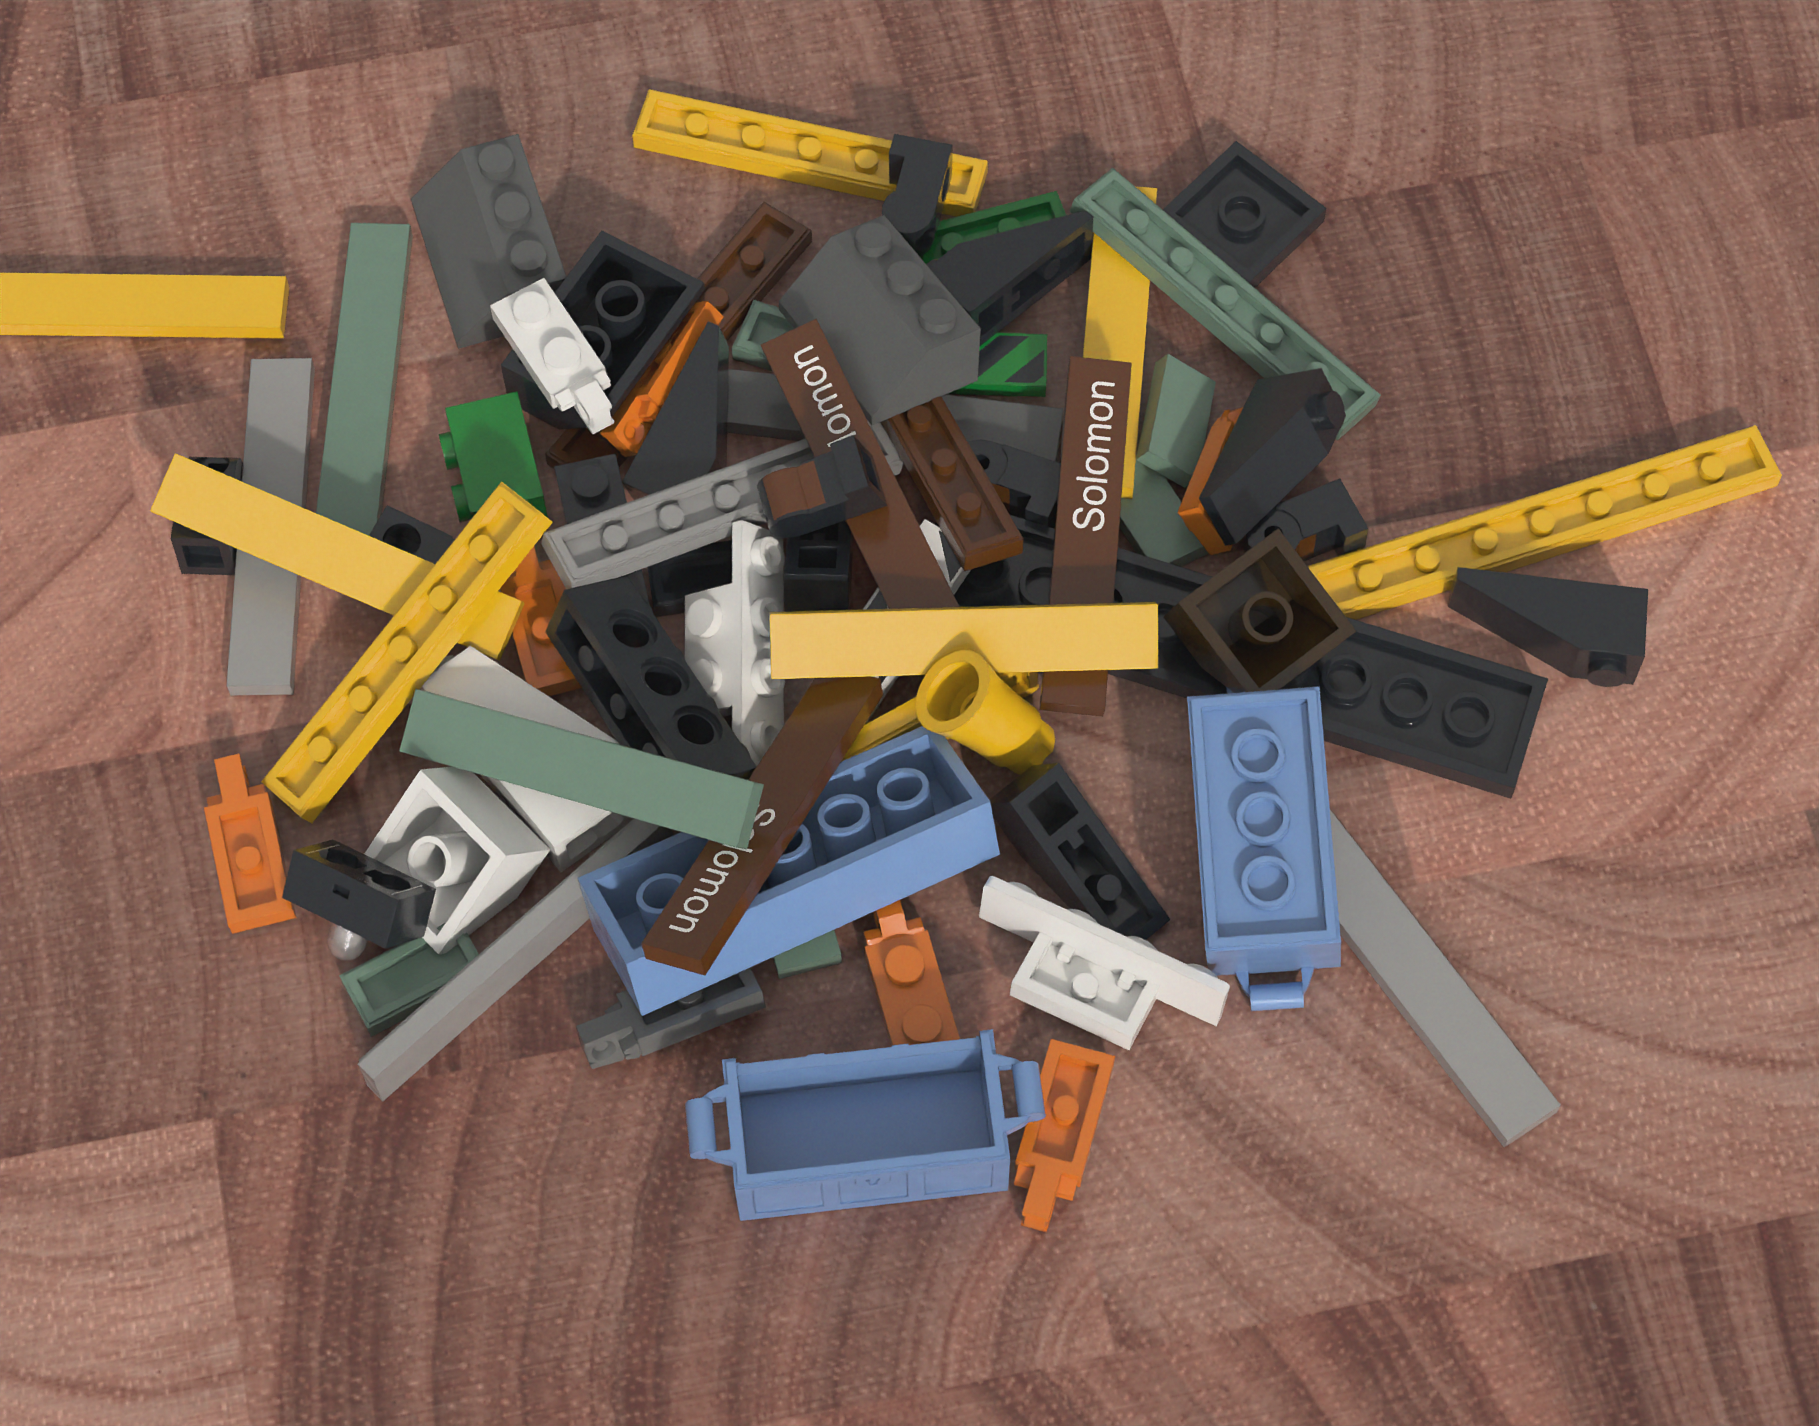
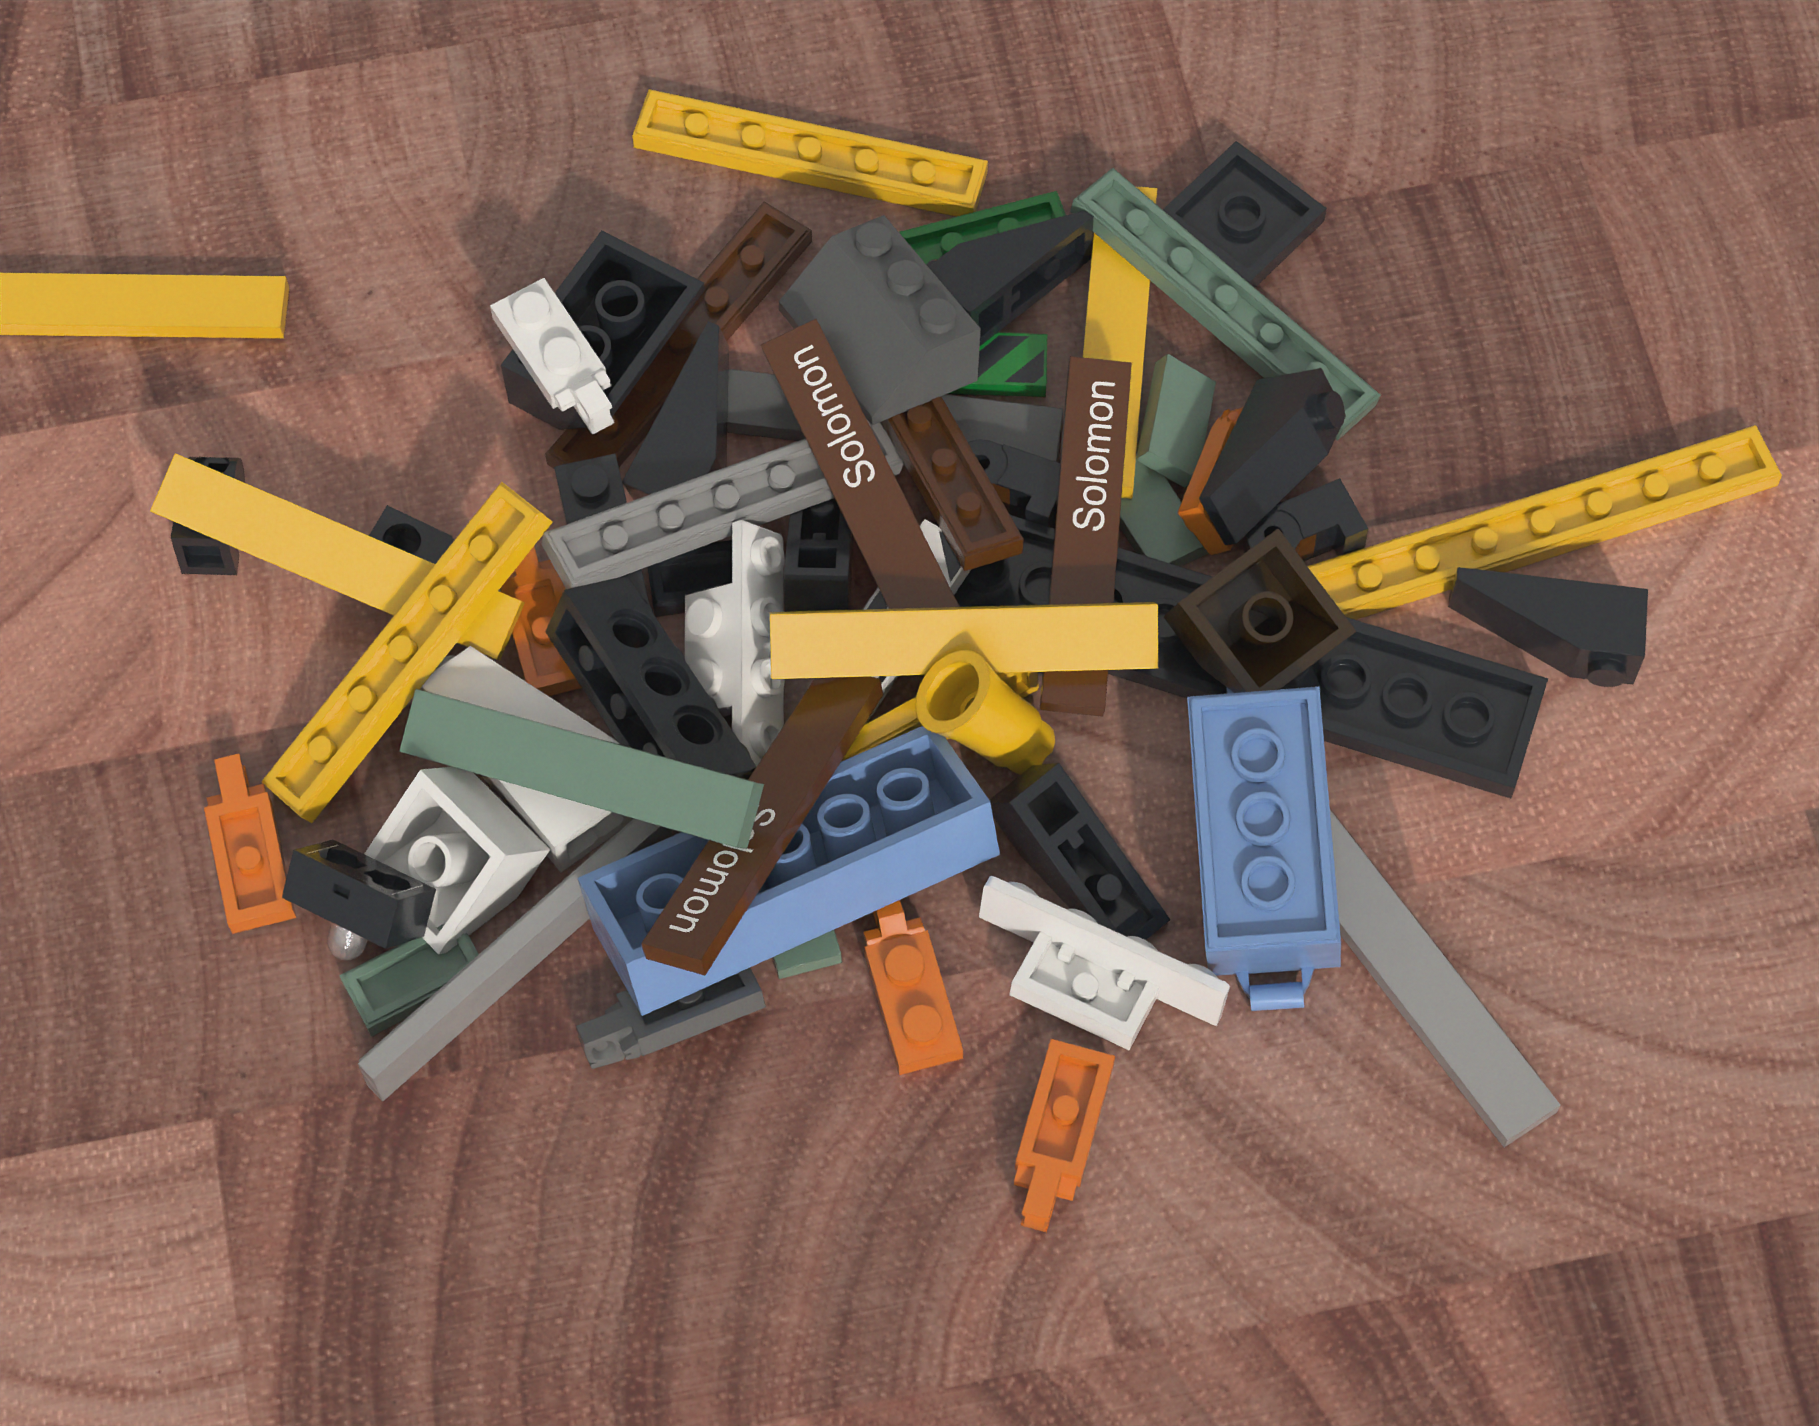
light grey tile [226,358,315,696] -> none
sand green tile [316,223,413,536] -> none
dark grey slope [411,134,566,349] -> none
green brick [439,392,548,522] -> none
orange hinge [600,301,724,457] -> none
medium blue container [685,1029,1046,1221] -> none
sand green tile [732,300,794,372] -> none
black leg [757,435,887,538] -> none
black leg [882,134,953,257] -> none

